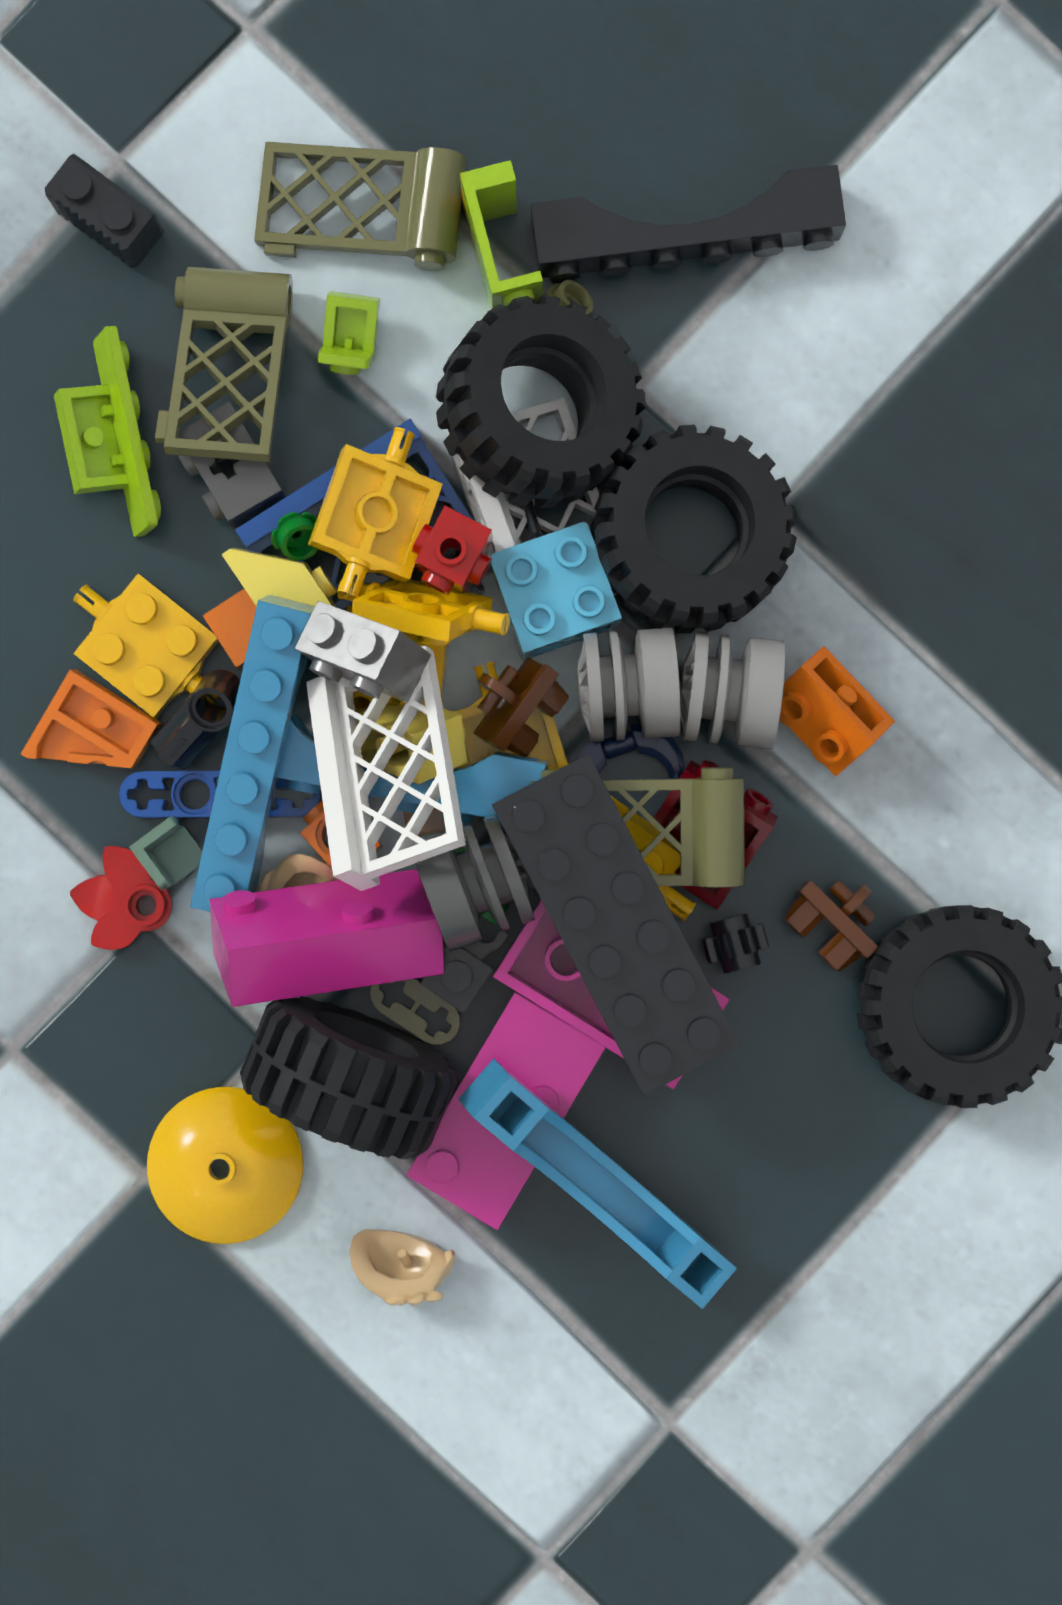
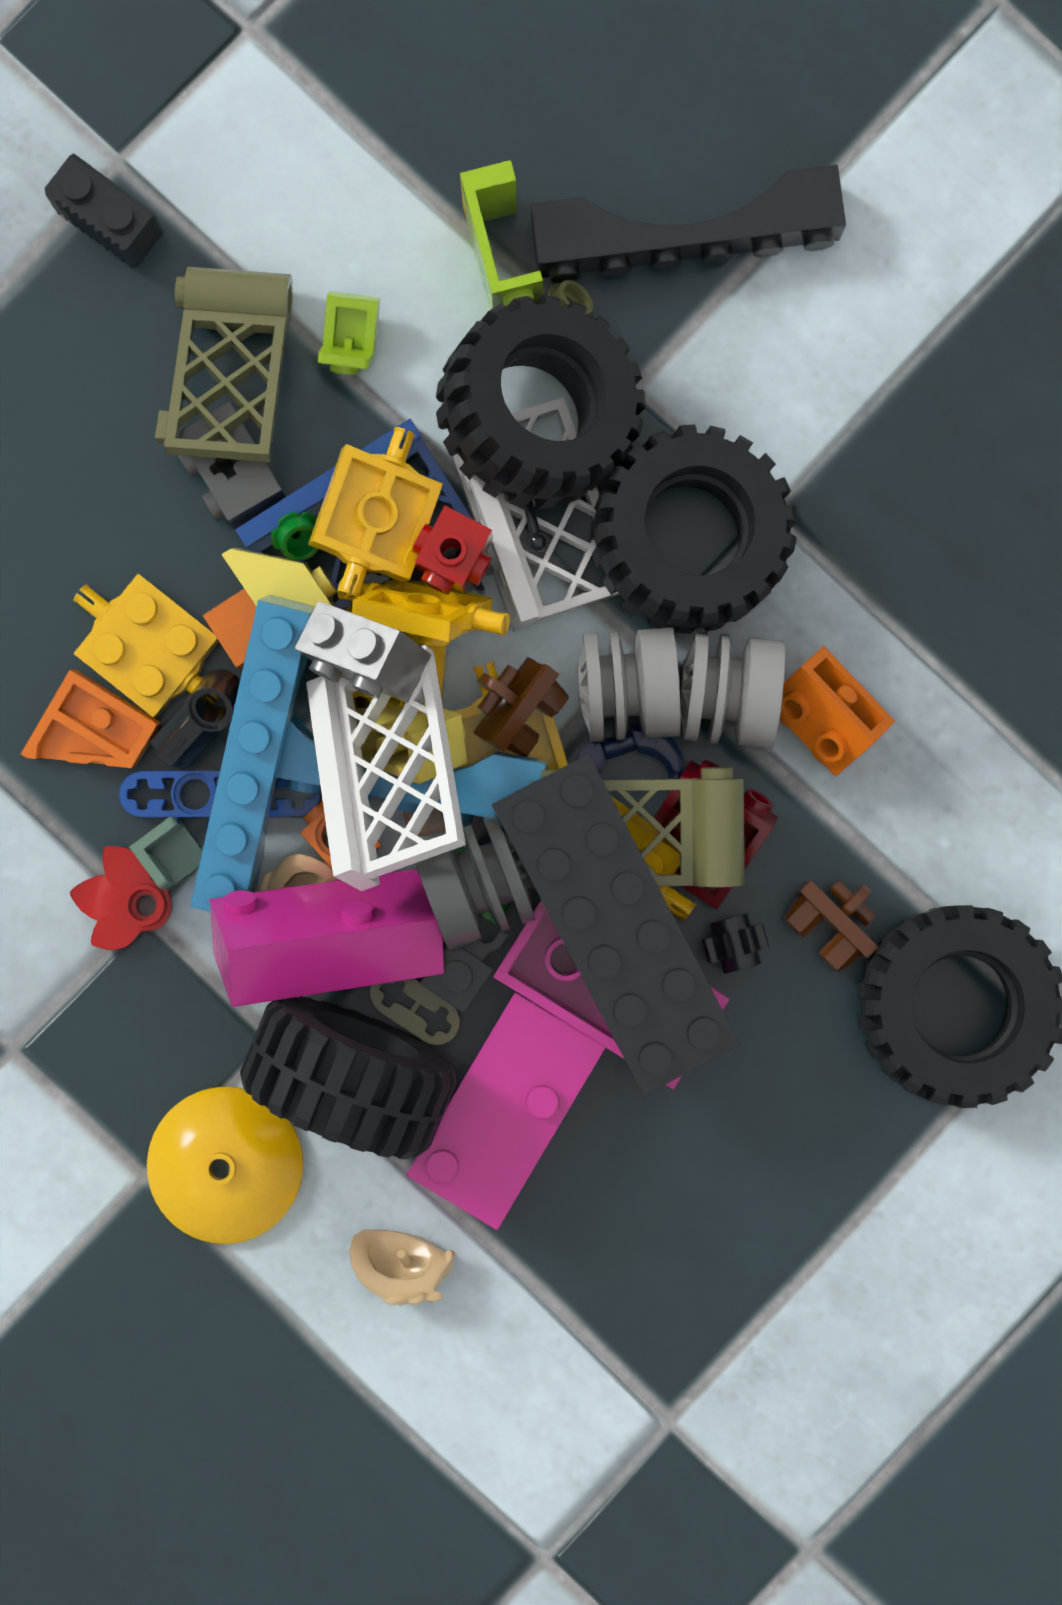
lime bracket [54,326,161,537] -> none
olive piece [254,142,466,271] -> none
dark azure arch [458,1058,737,1309] -> none
medium azure bracket [490,522,622,661] -> none

